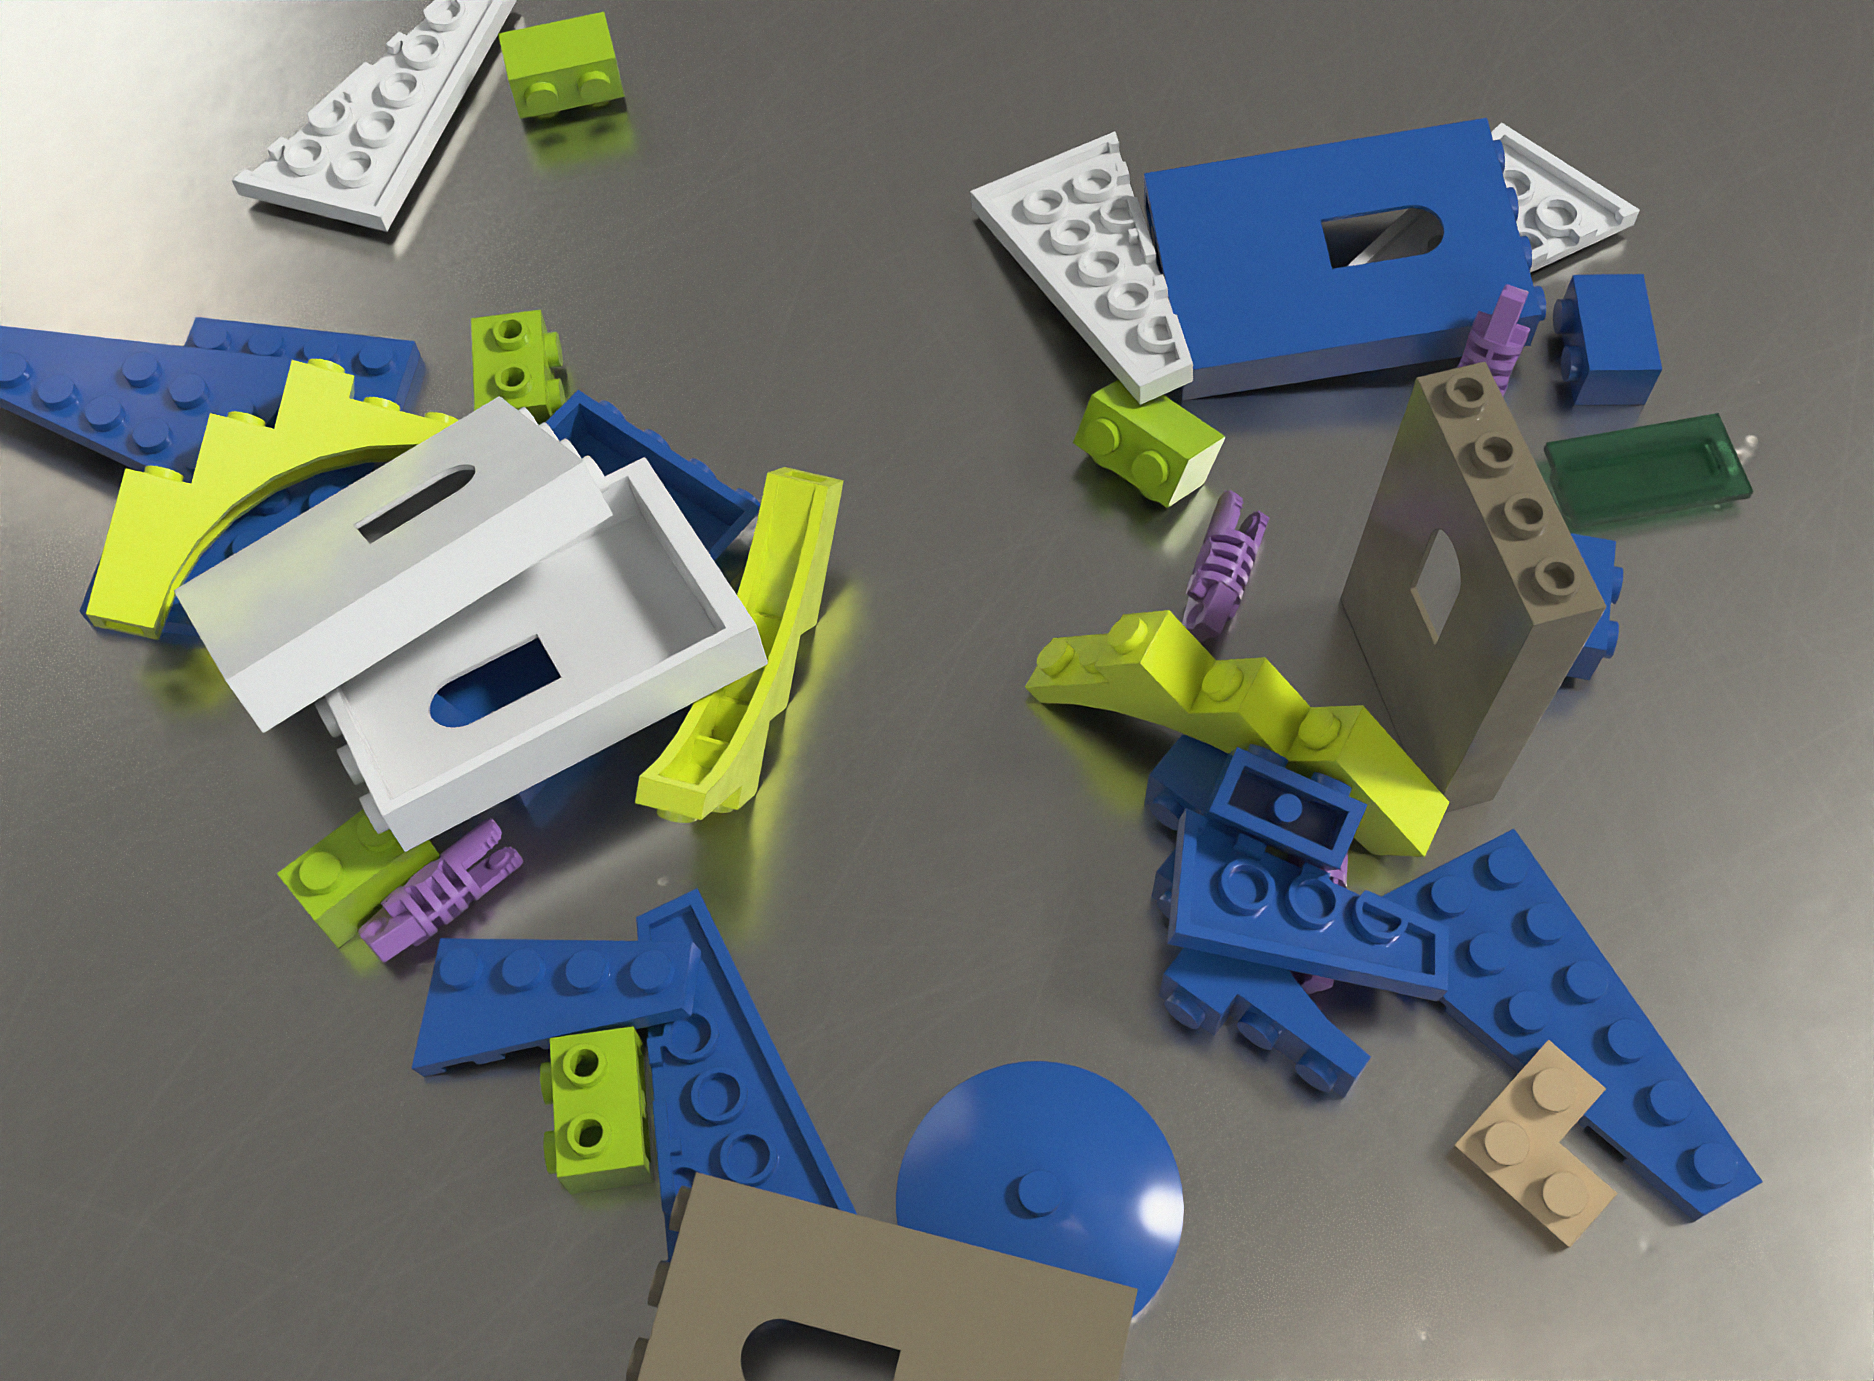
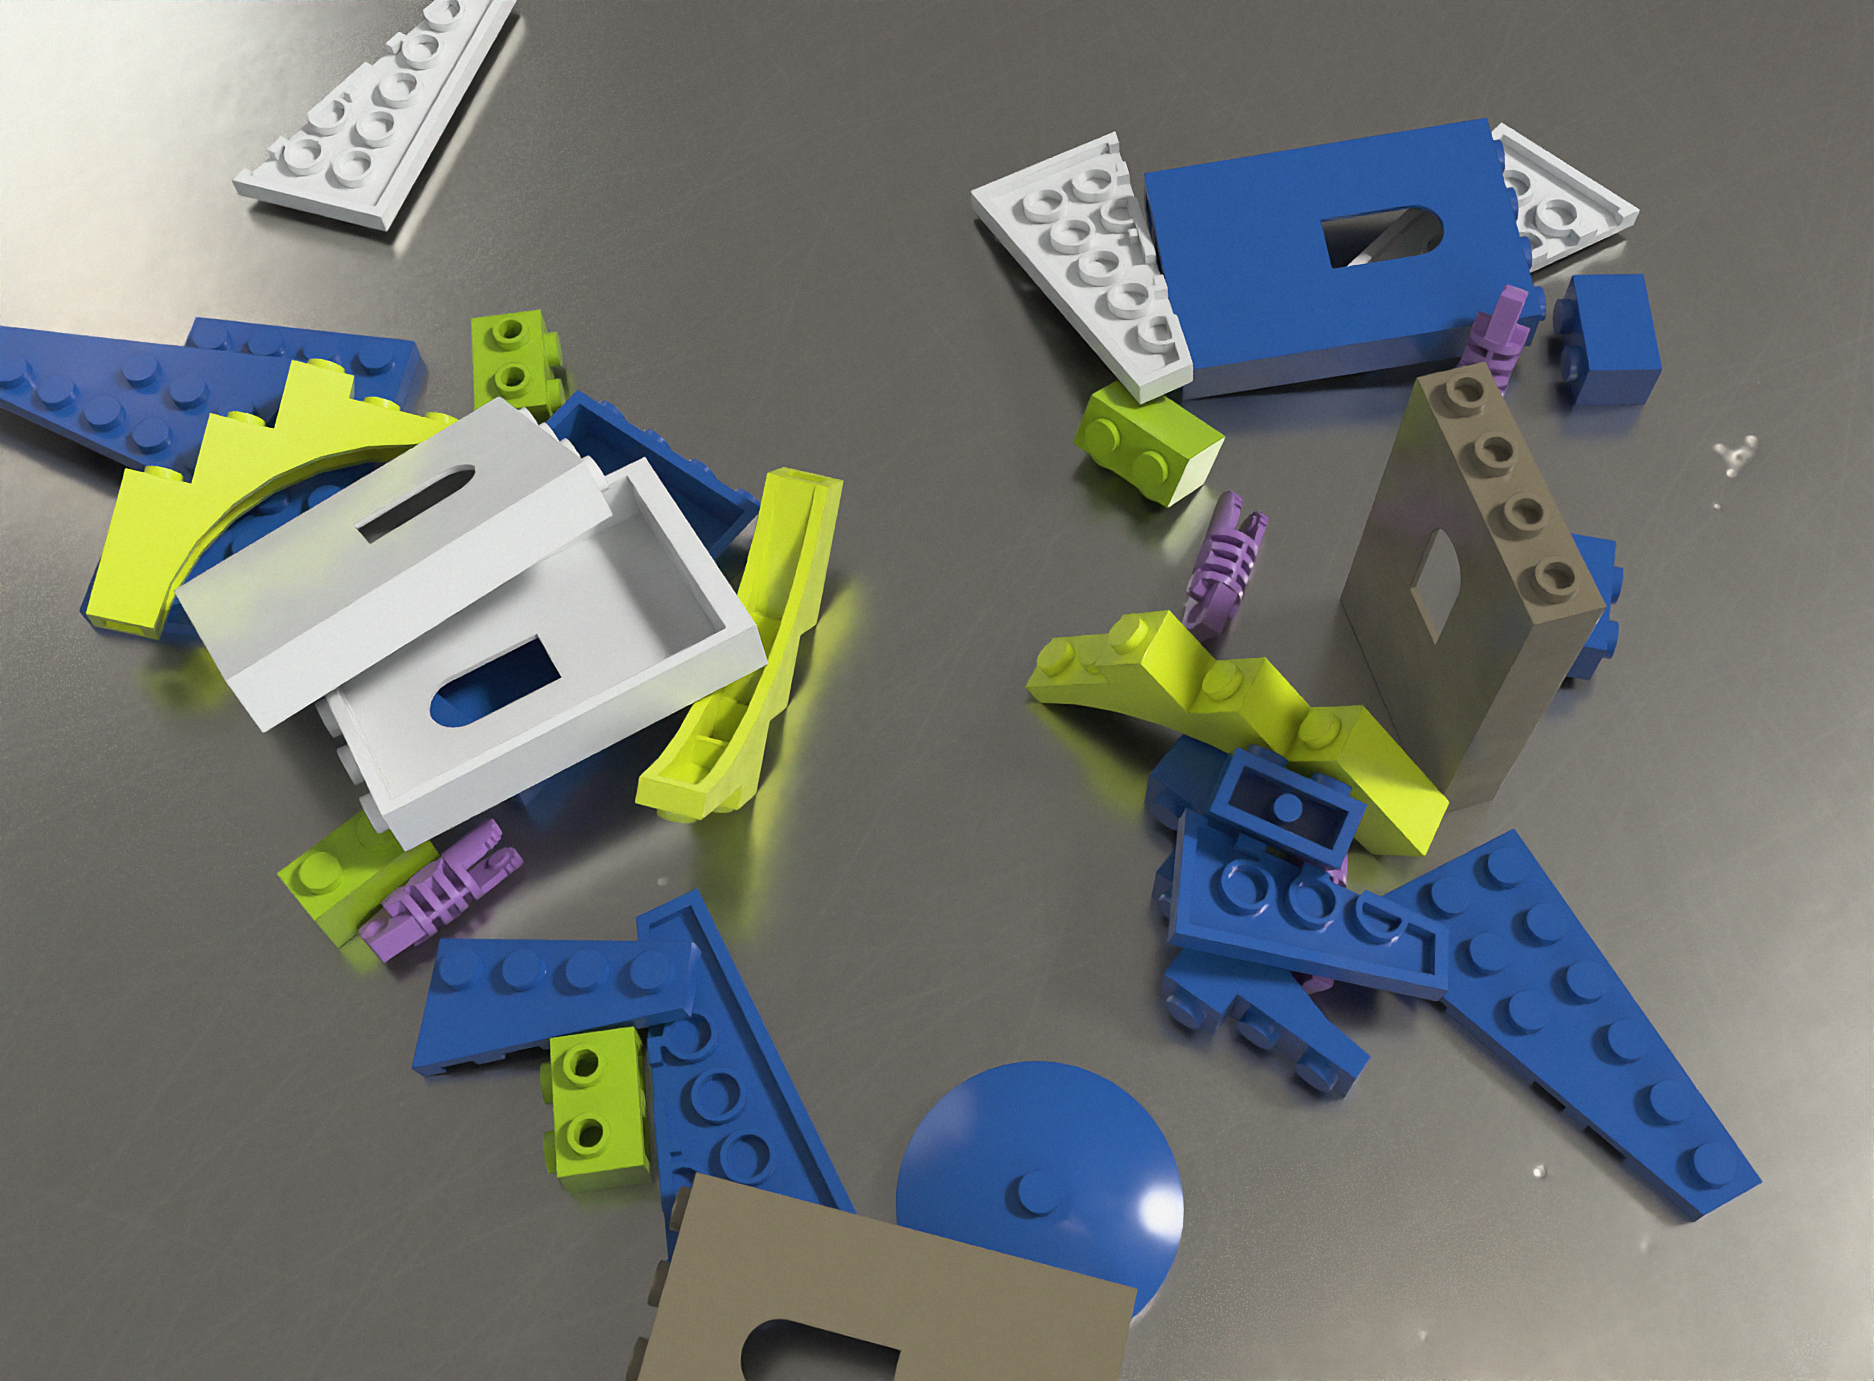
lime brick [498,12,625,119] -> none
tan plate [1454,1040,1618,1248] -> none
clear green piece [1543,413,1754,529] -> none

